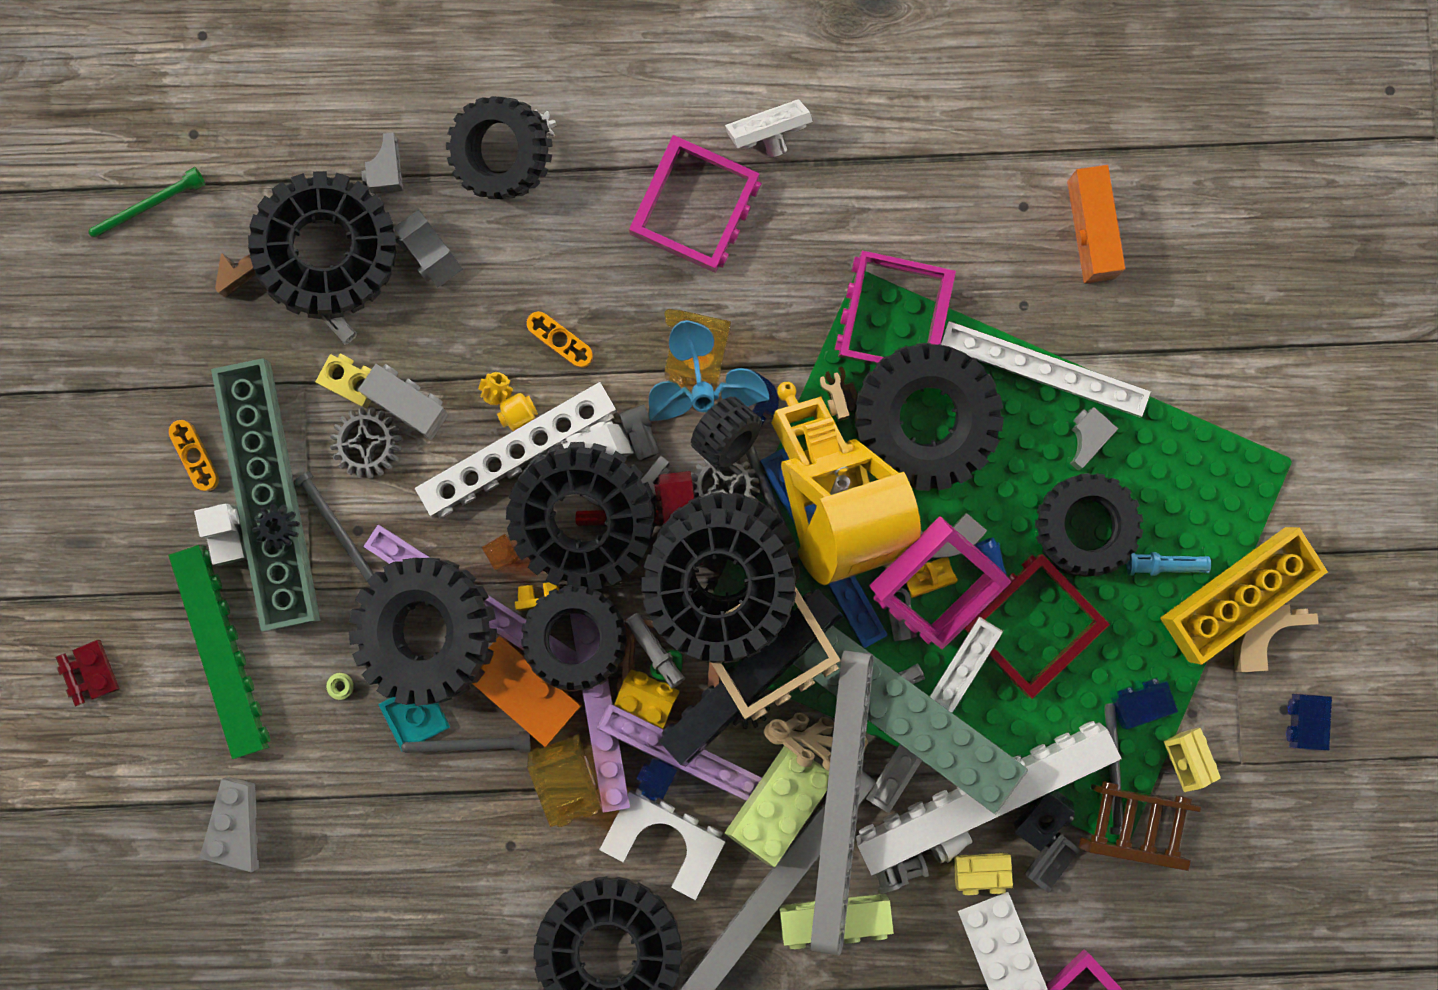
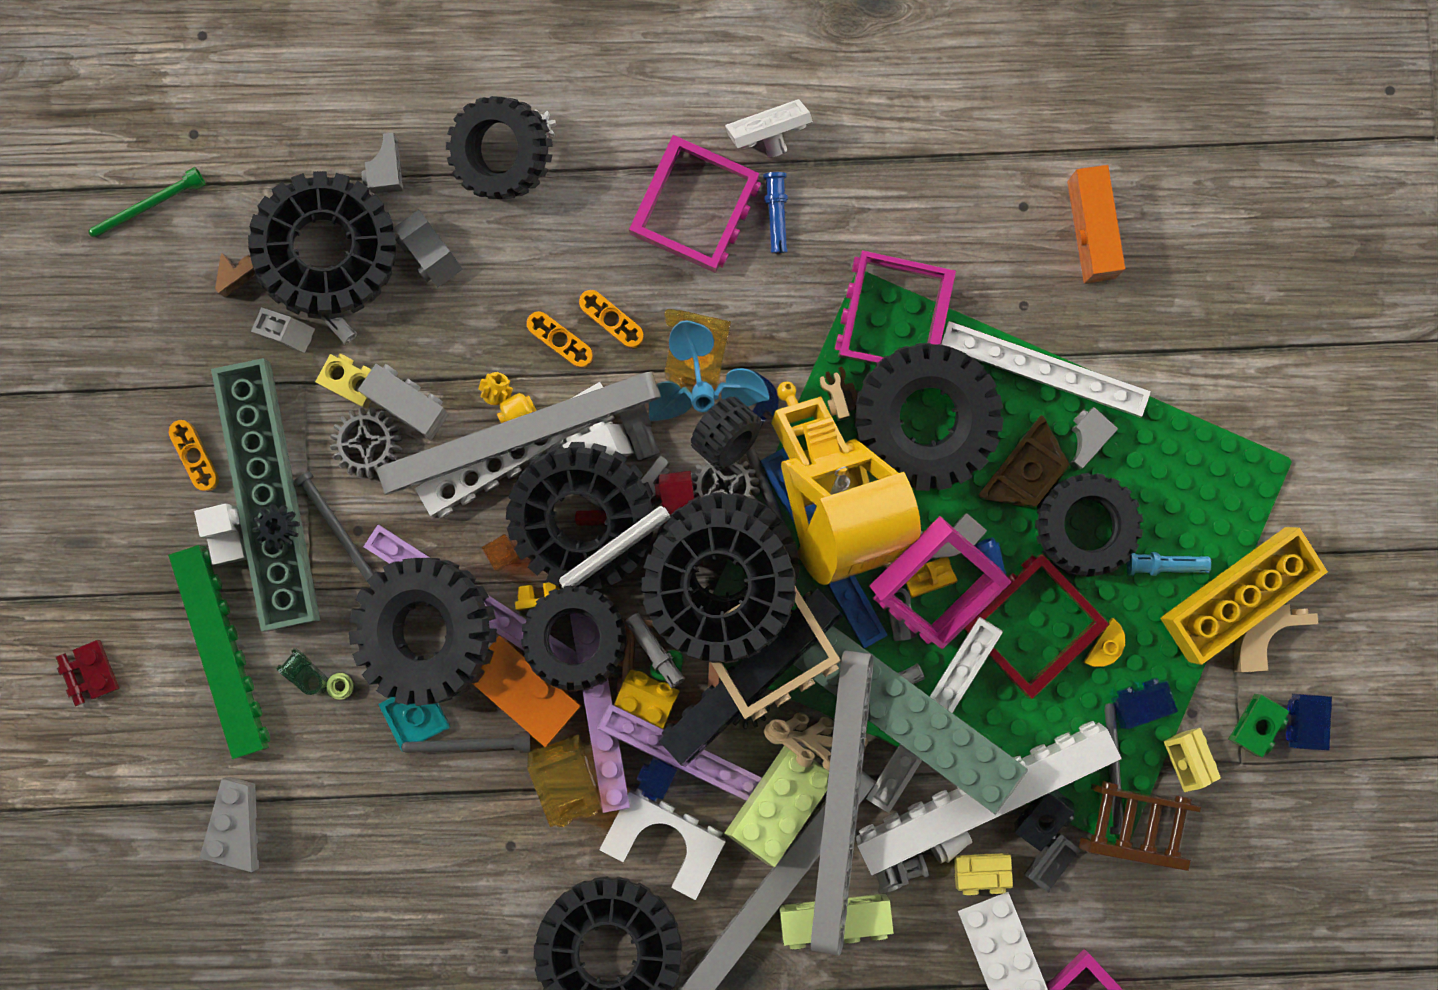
none -> light grey arch [251,307,315,353]
none -> clear green piece [276,647,328,695]
none -> light grey beam [376,371,661,495]
none -> white axle [559,506,670,588]
none -> light orange beam [579,290,644,349]
none -> blue pin [763,172,788,254]
none -> dark brown wing [979,415,1070,509]
none -> yellow plate [1083,618,1125,666]
none -> green brick [1228,694,1289,758]

